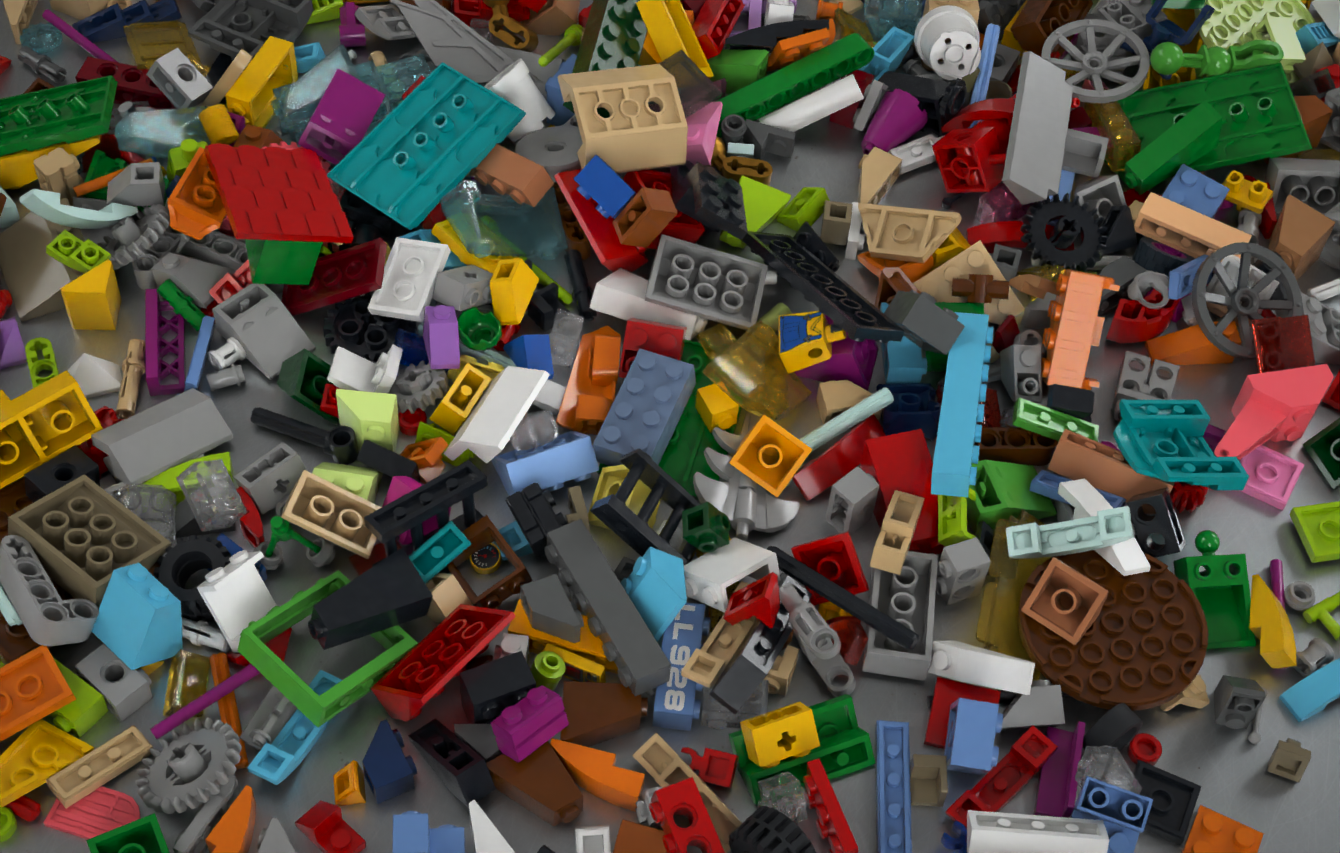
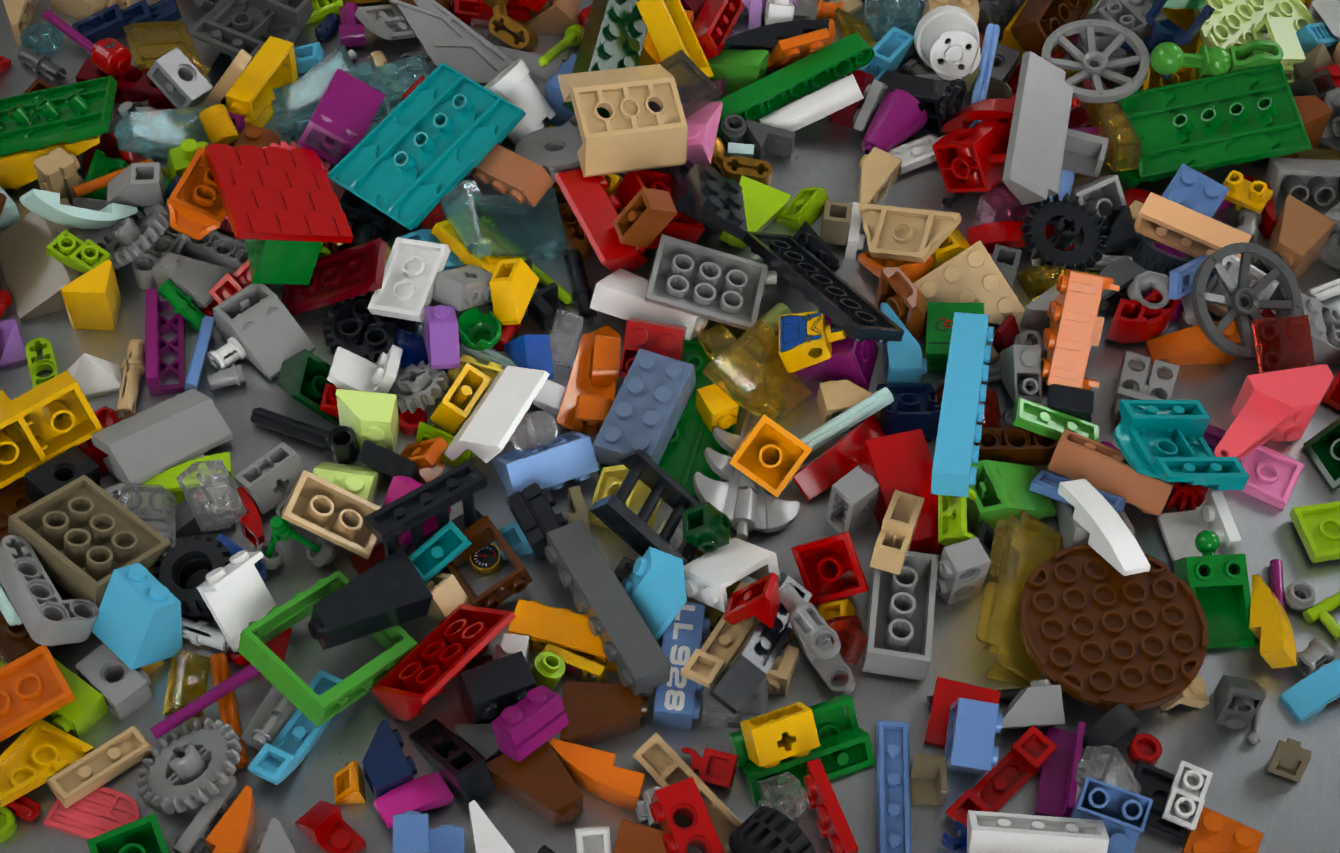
dark grey slope [520,574,584,643] -> none
blue brick [574,155,637,219] -> none
black axle [767,546,919,650] -> none
dark grey brick [884,290,965,355] -> none
white slope [928,640,1035,695] -> none
reddish brown axle [952,274,1009,303] -> none
light aqua slope [1006,506,1134,559] -> none
medium nougat slope [1009,274,1060,299] -> none
nougat slope [1021,557,1109,645] -> none
green slope [1124,100,1223,195] -> none
black brick [1127,487,1186,558] -> none
none -> red head [91,38,132,77]
none -> dark blue piece [315,13,340,41]
none -> dark pink slope [373,772,454,829]
none -> white bracket [1157,491,1242,562]
none -> white slope [1162,760,1213,831]

